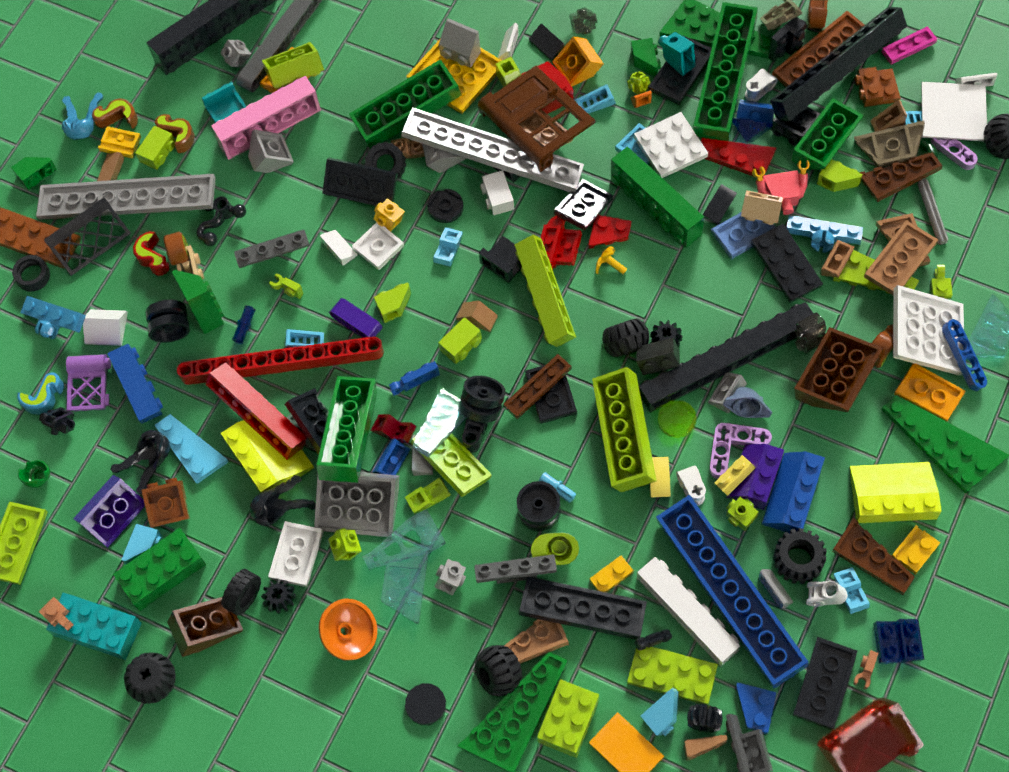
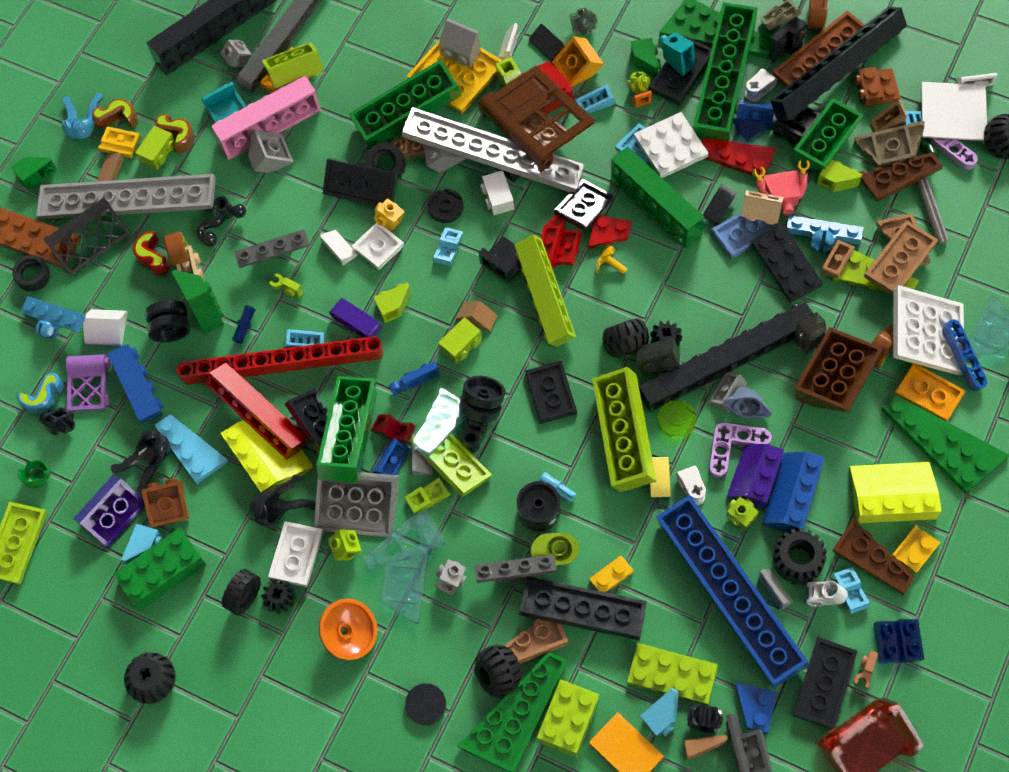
nougat plate [39,597,74,631] -> none
teal brick [46,592,142,660] -> none
reddish brown slope [167,597,243,657] -> none
reddish brown plate [503,354,572,419] -> none
black axle [634,629,672,651] -> none
white brick [637,557,740,667] -> none
light yellow plate [714,455,756,496] -> none
dark pink plate [882,26,937,65] -> none
lime plate [930,264,953,299] -> none

